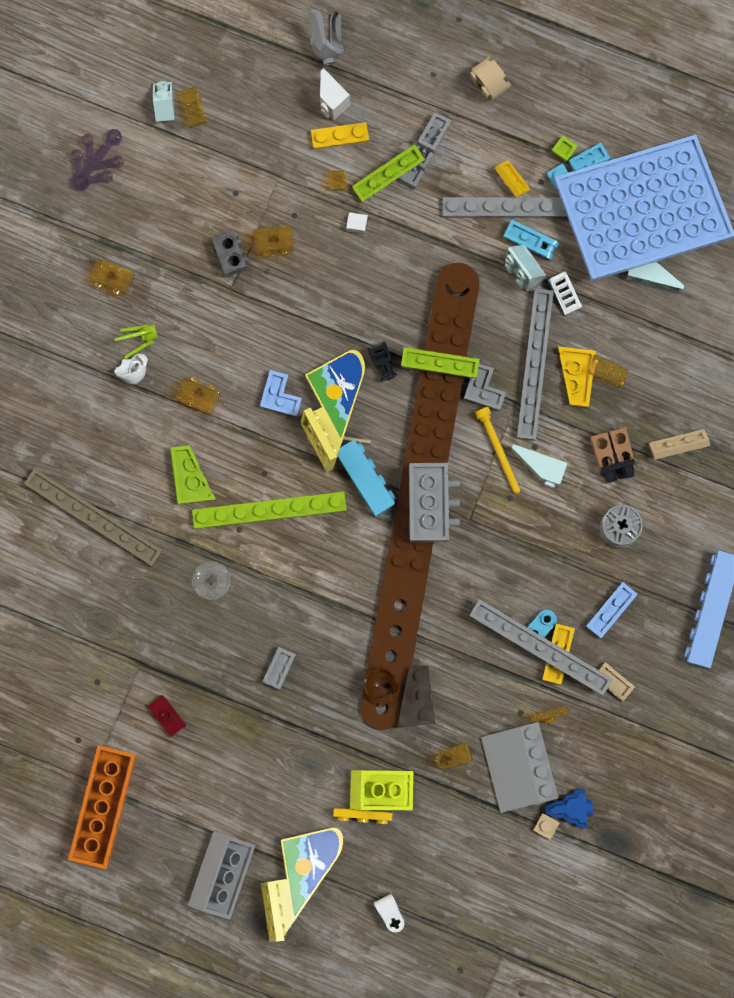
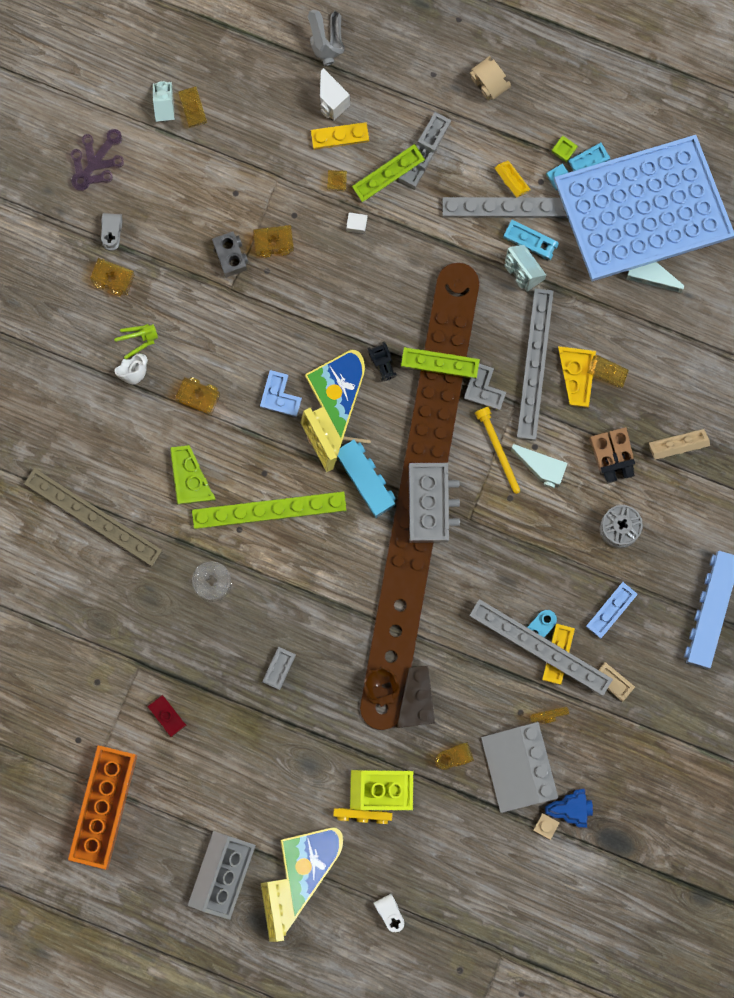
white slope [548,271,582,315] -> none
none -> light grey piece [101,213,122,251]

